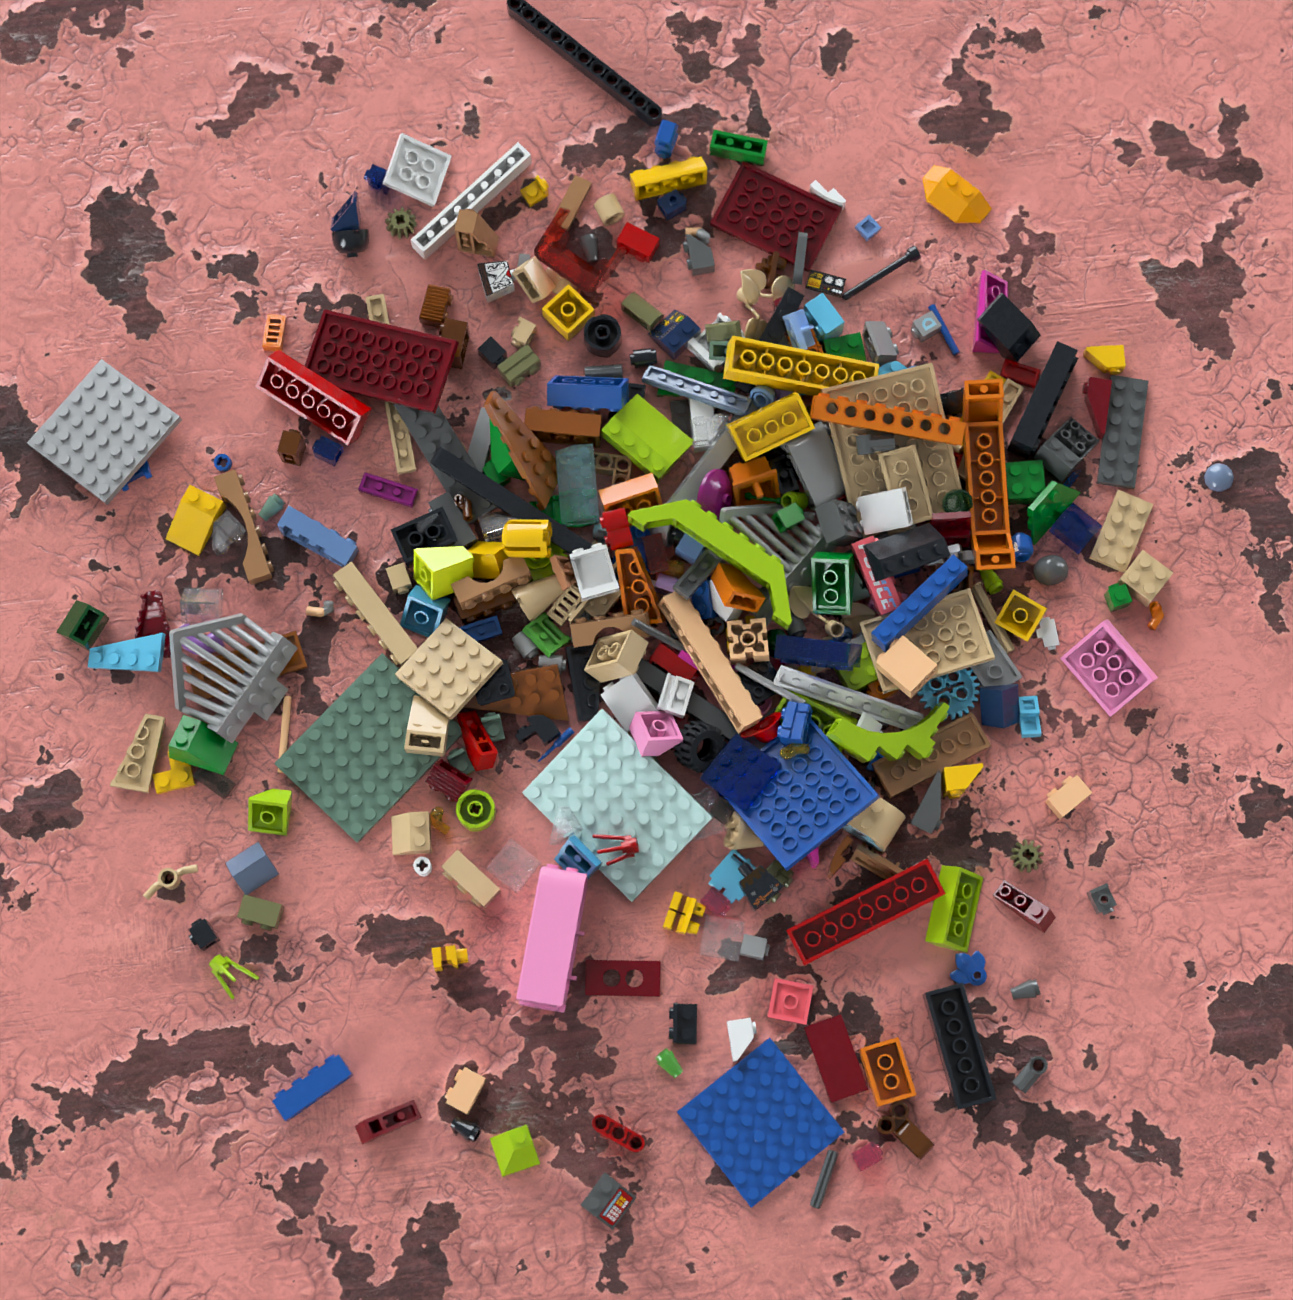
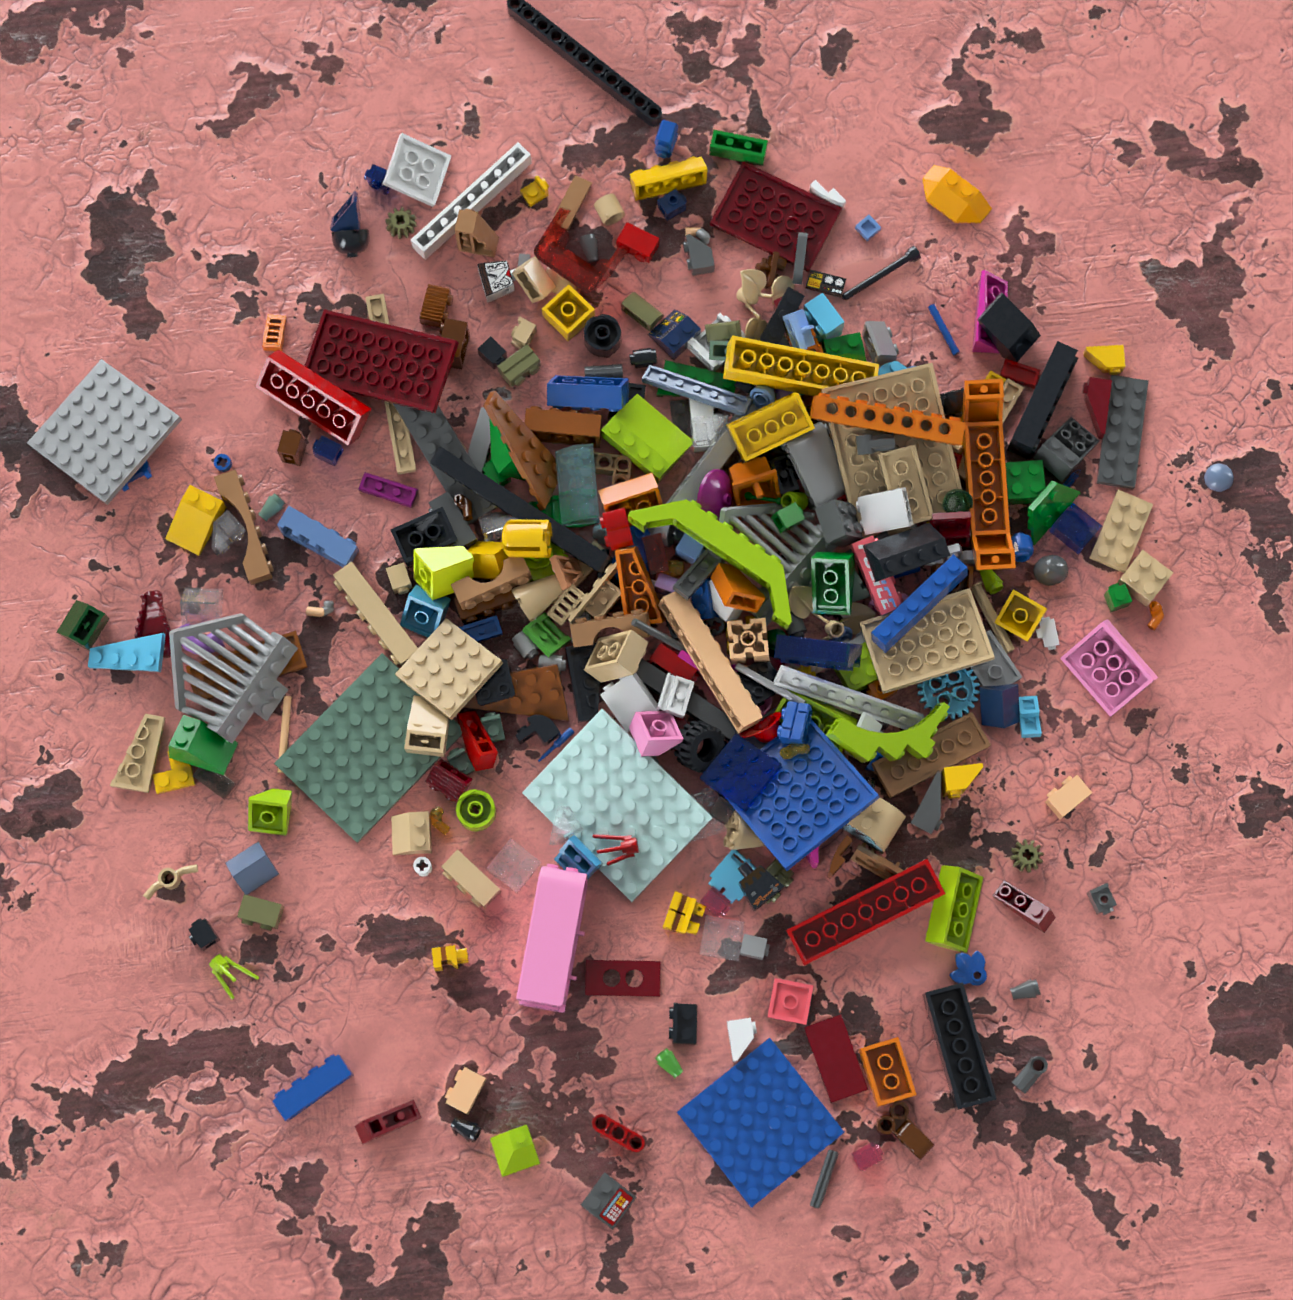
white panel [569,543,619,602] -> none
light nougat brick [876,636,938,698] -> none
light grey brick [911,311,942,343] -> none

